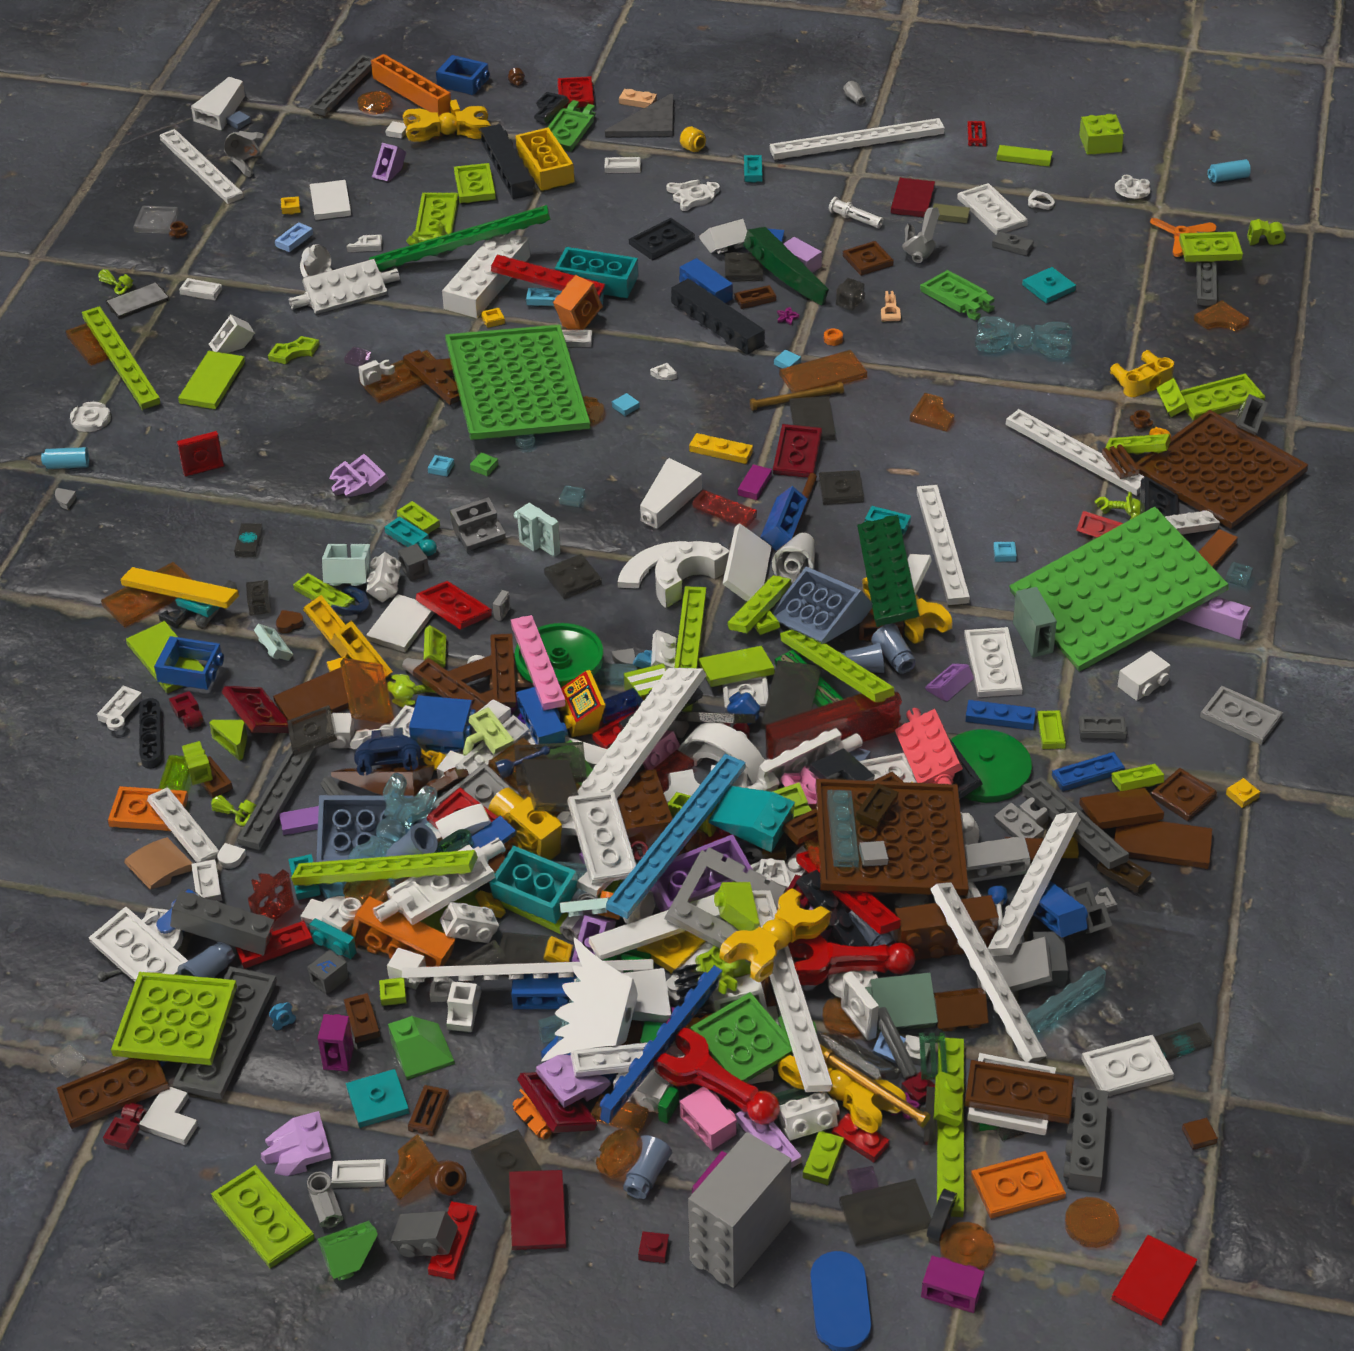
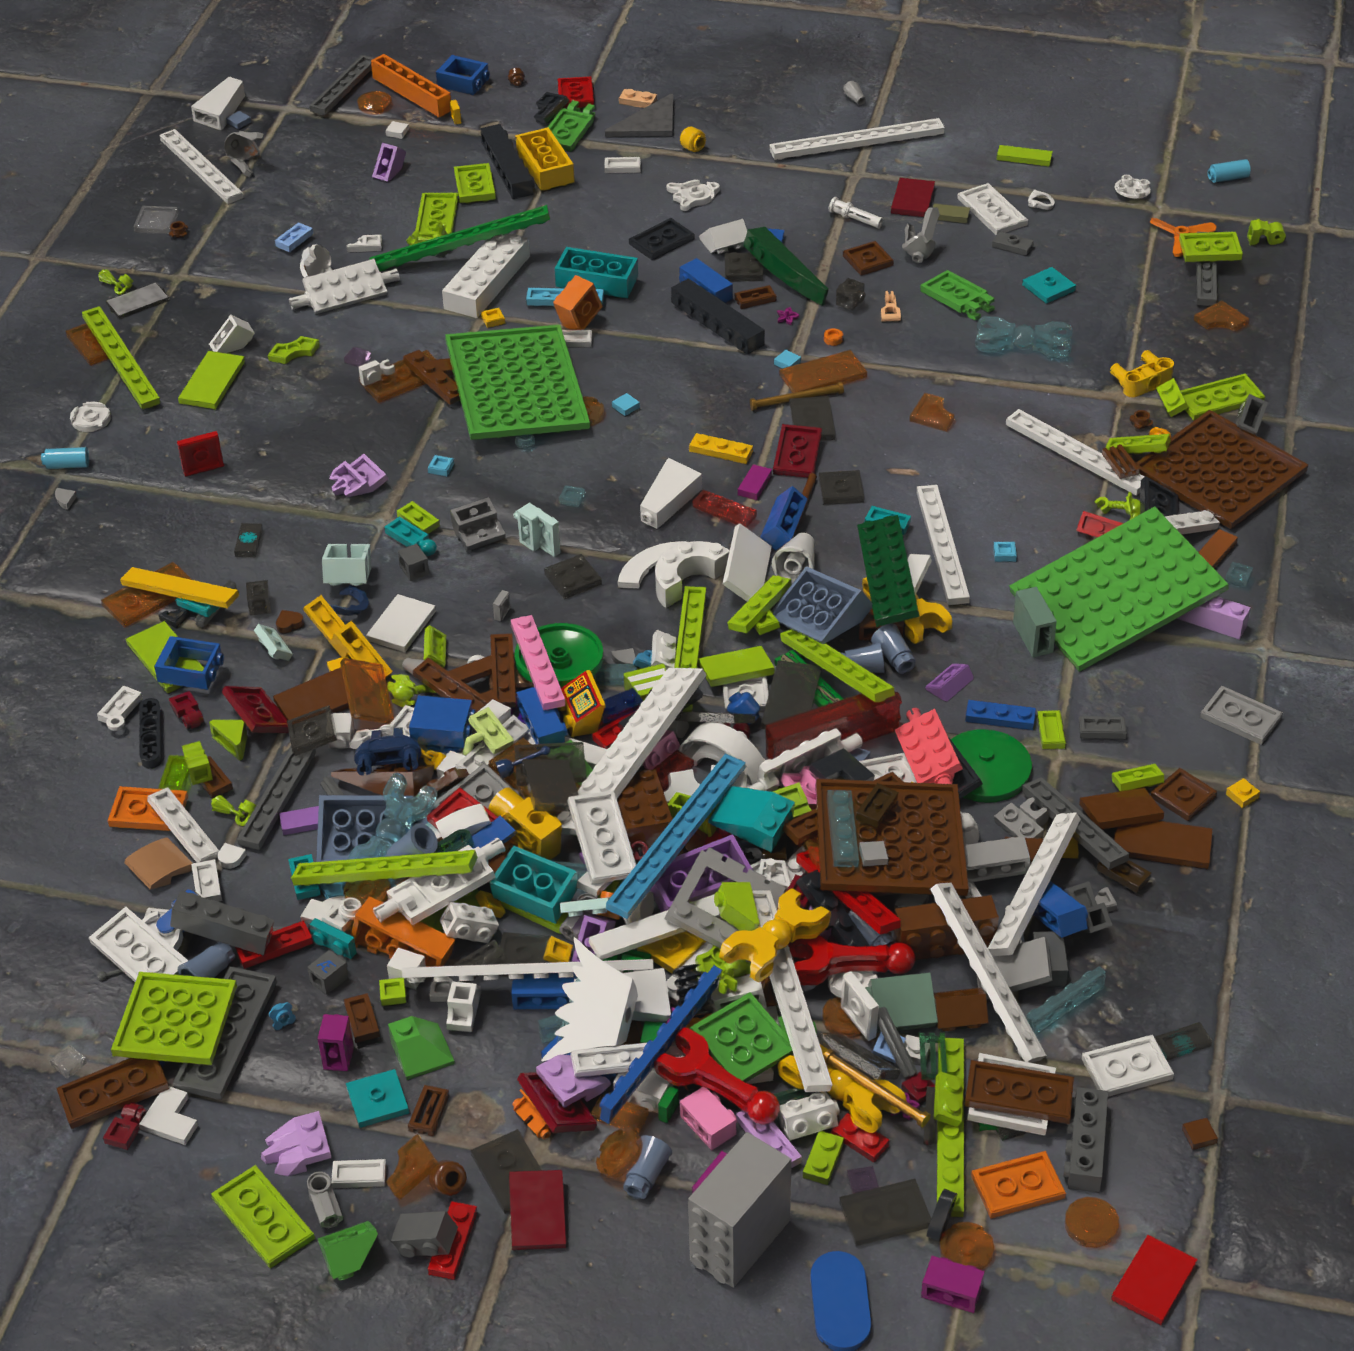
white tile [179,278,222,301] -> none
clear red piece [248,869,295,922] -> none
yellow plate [281,196,300,215] -> none
lime tile [293,573,355,616] -> none
white tile [310,180,351,220] -> none
white brick [366,552,401,603] -> none
yellow piece [403,106,491,142] -> none
red tile [416,581,492,630] -> none
bright green plate [470,453,499,477] -> none
red plate [491,254,605,299] -> none
dark red plate [638,1231,669,1263] -> none
white tile [650,363,677,380] -> none
teal plate [744,155,762,182] -> none
lavender brick [784,237,822,273] -> none
white tile [964,627,1023,697] -> none
red tile [967,121,986,146] -> none
blue hinge [988,886,1008,925] -> none
blue tile [1052,752,1125,792] -> none
lime brick [1079,114,1124,155] -> none
white brick [1117,651,1171,701] -> none

